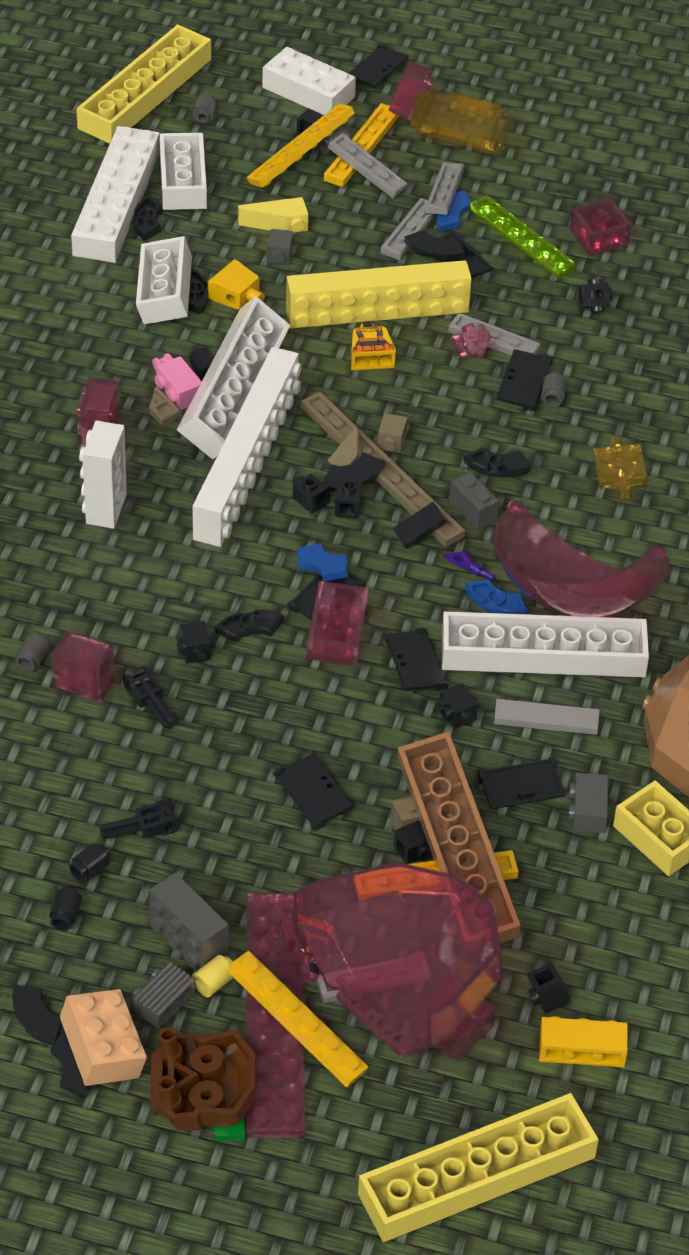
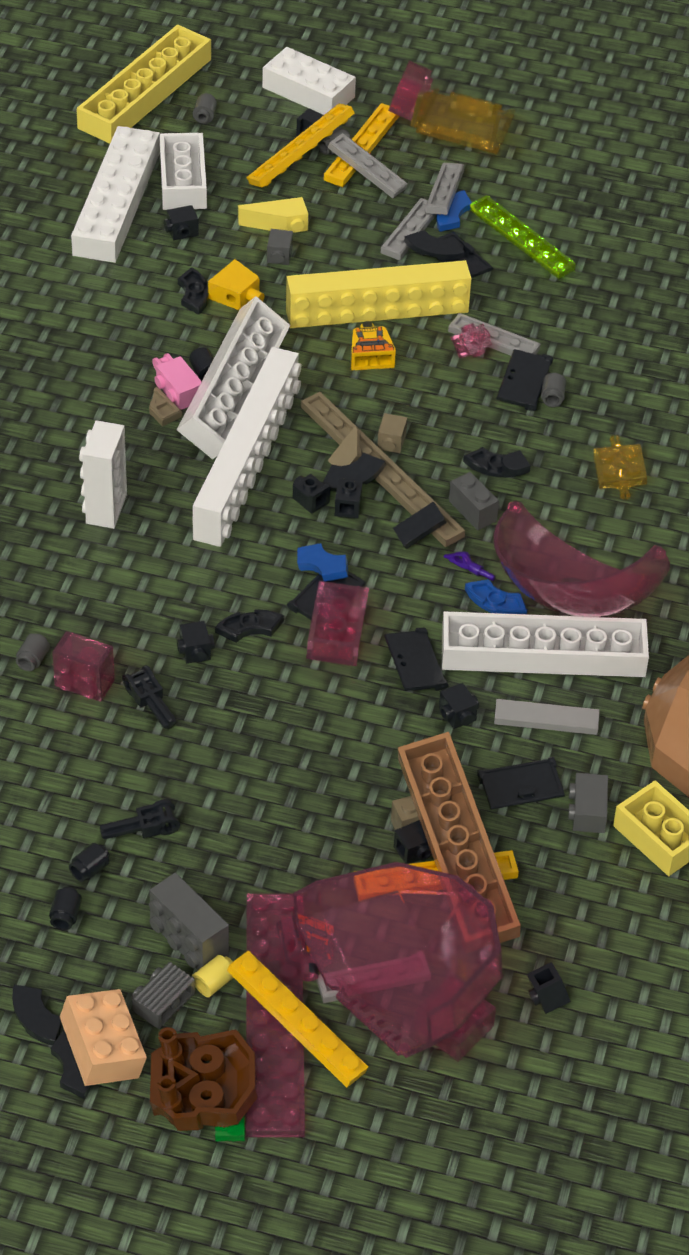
clear pink brick [76,377,119,445] -> none
black tile [133,195,163,241] -> none
white brick [136,236,192,324] -> none
black door [273,753,353,831] -> none
black door [347,44,409,88] -> none
light yellow brick [358,1093,599,1242] -> none
yellow brick [539,1016,627,1067] -> none
clear pink brick [569,198,631,256] -> none
black brick [577,279,613,312] -> none
none -> black brick [164,205,199,241]

